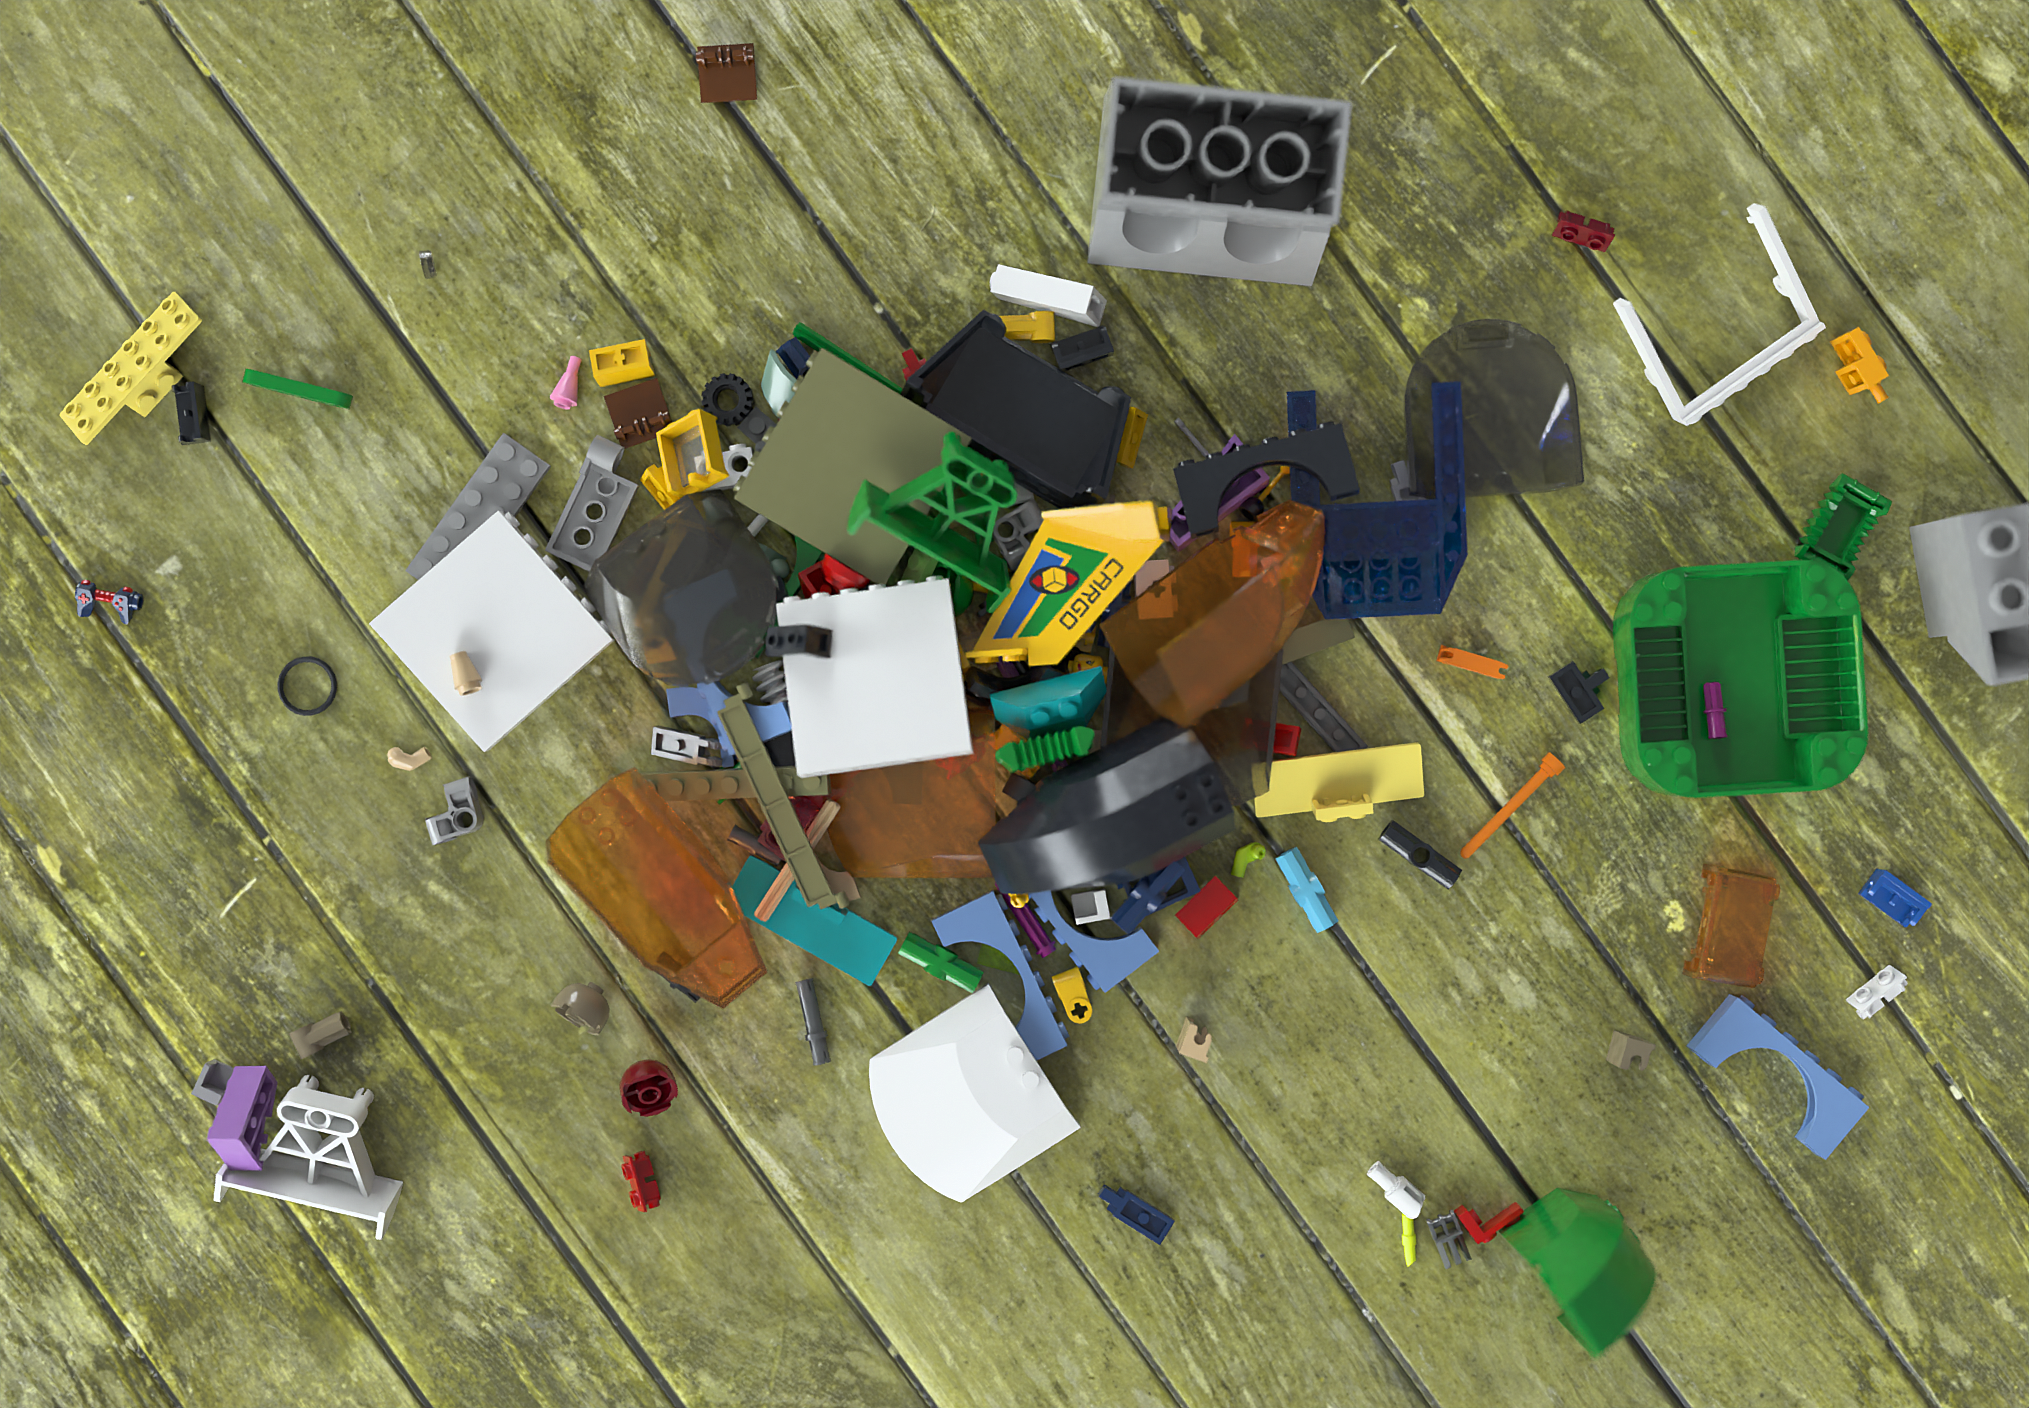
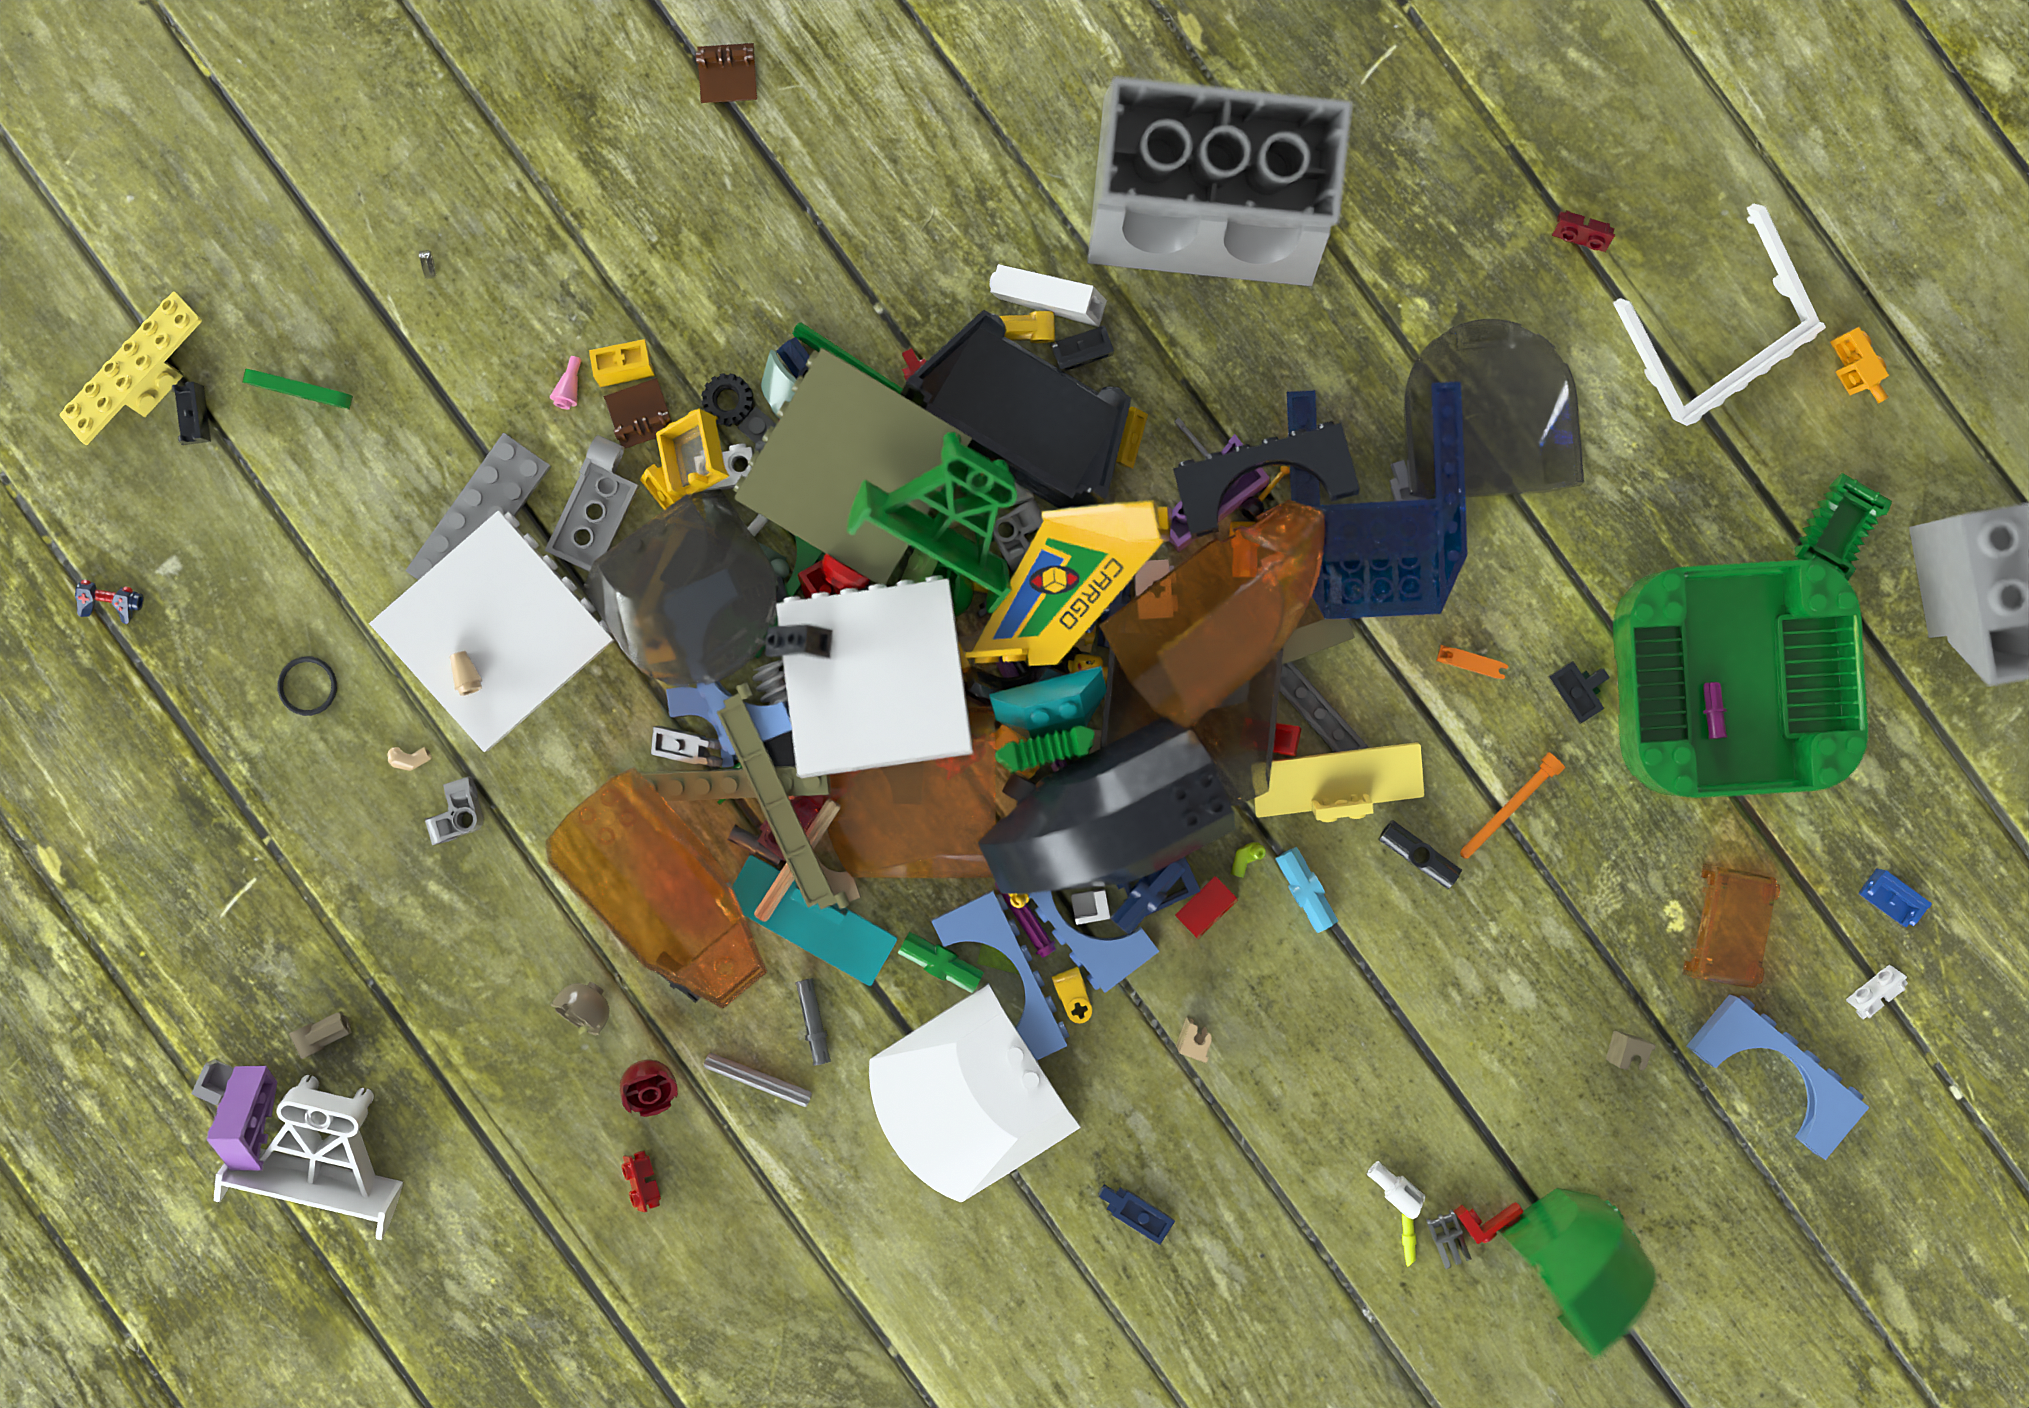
none -> light grey axle [704,1053,812,1107]

